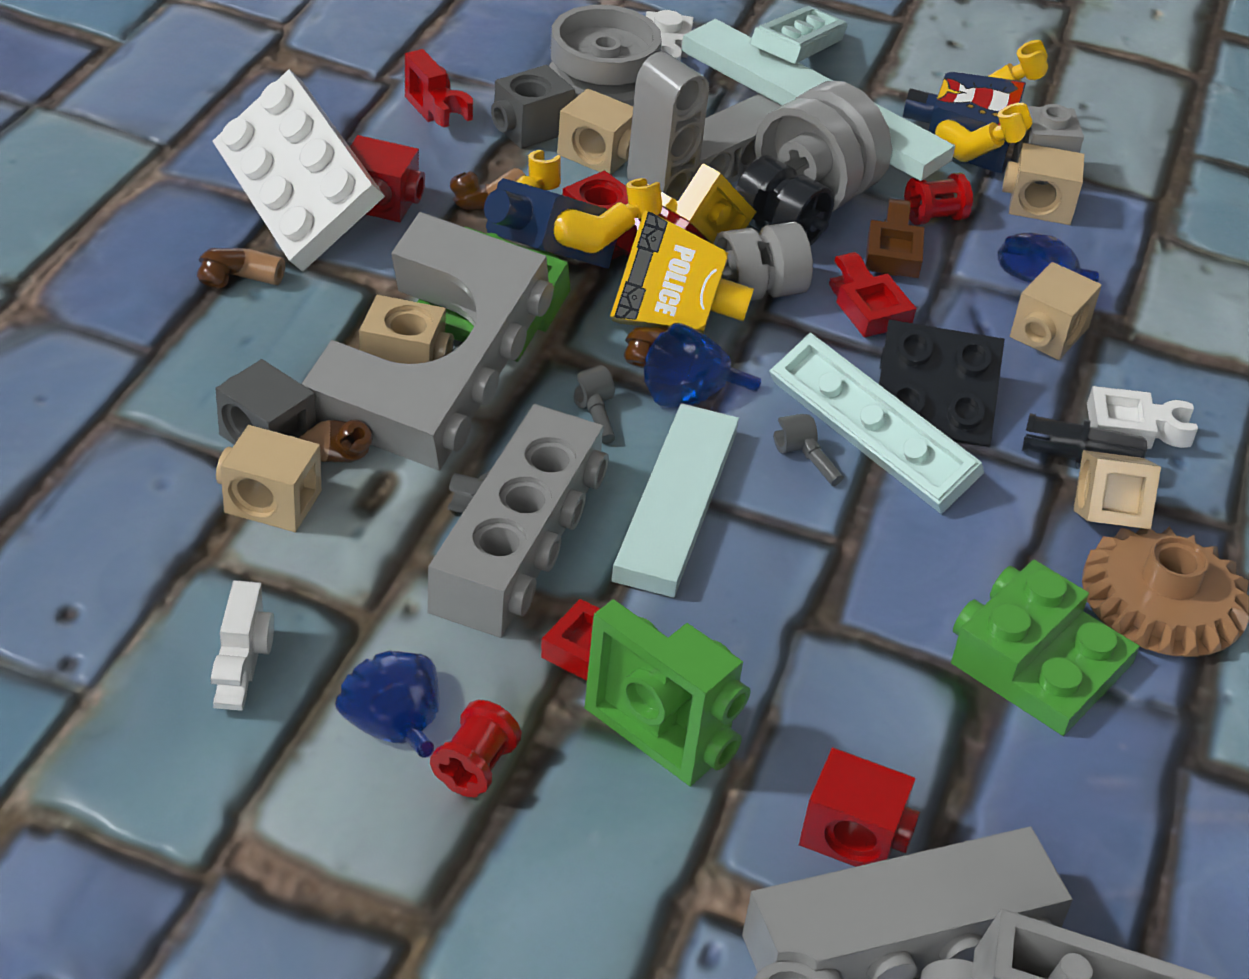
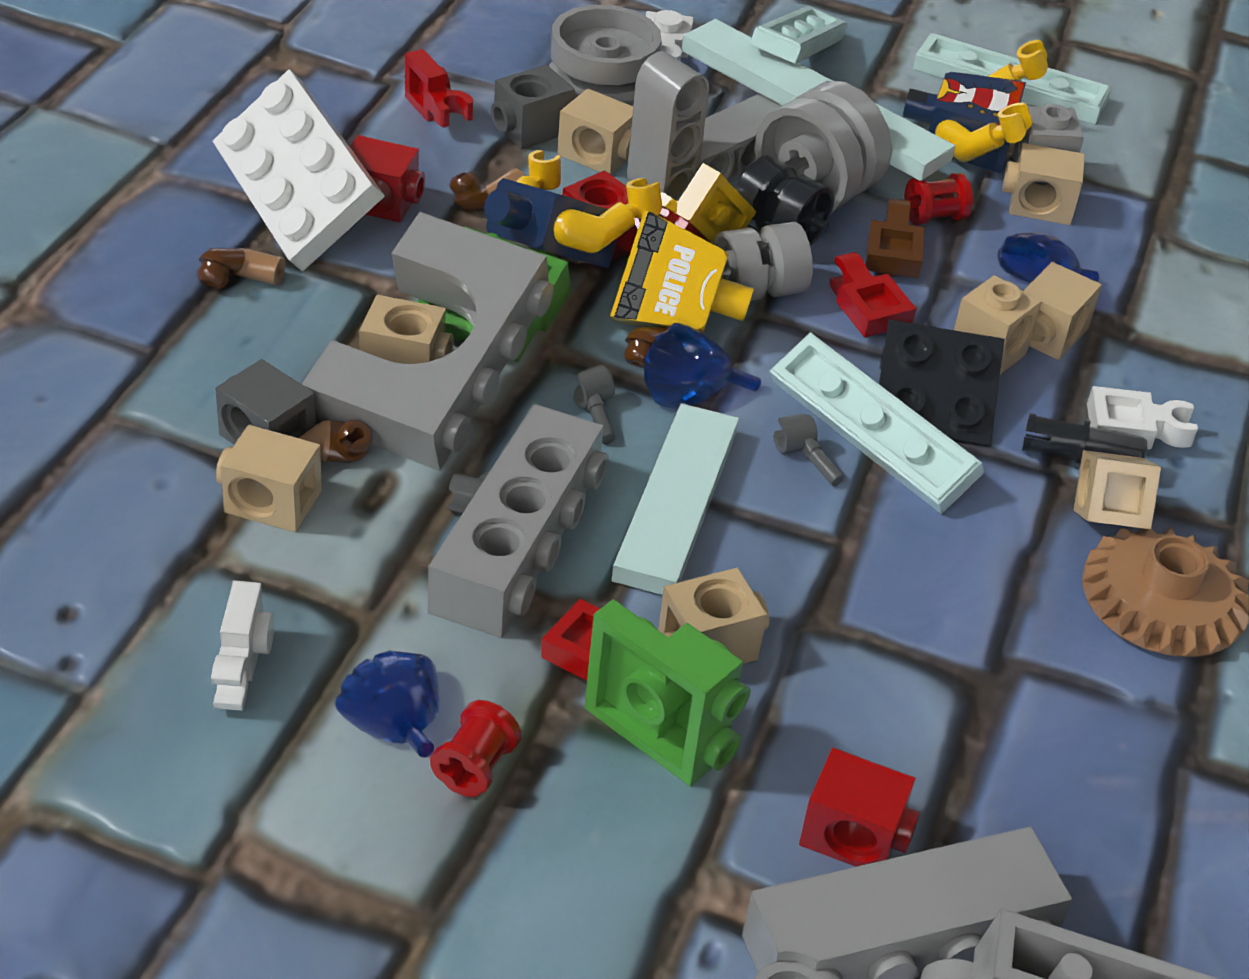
bright green plate [951,559,1140,737] -> none
none -> tan brick [658,567,769,664]
none -> light aqua tile [913,33,1112,124]
none -> tan brick [954,275,1041,375]

